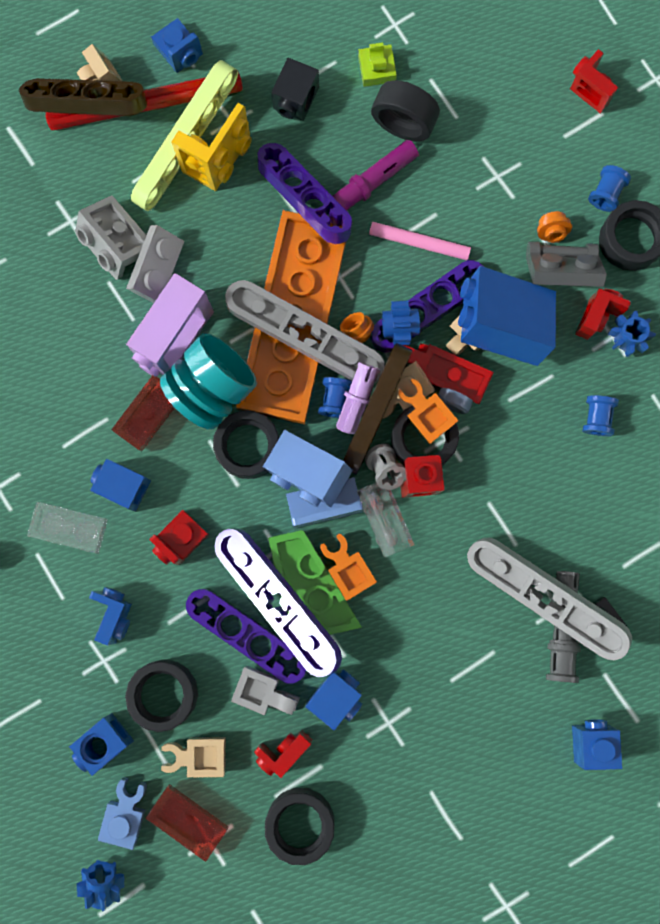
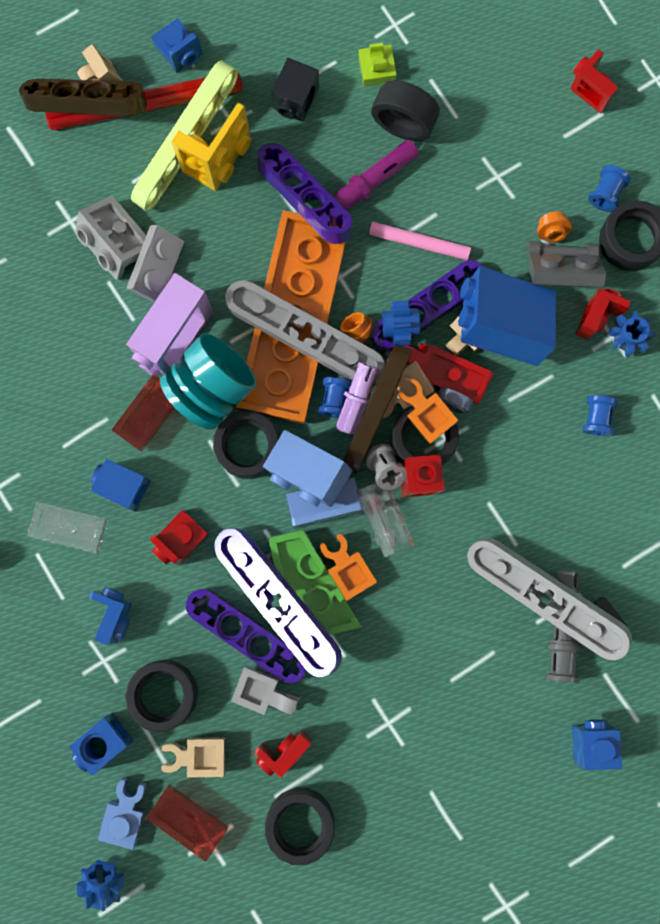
blue brick [305,669,362,730] -> none

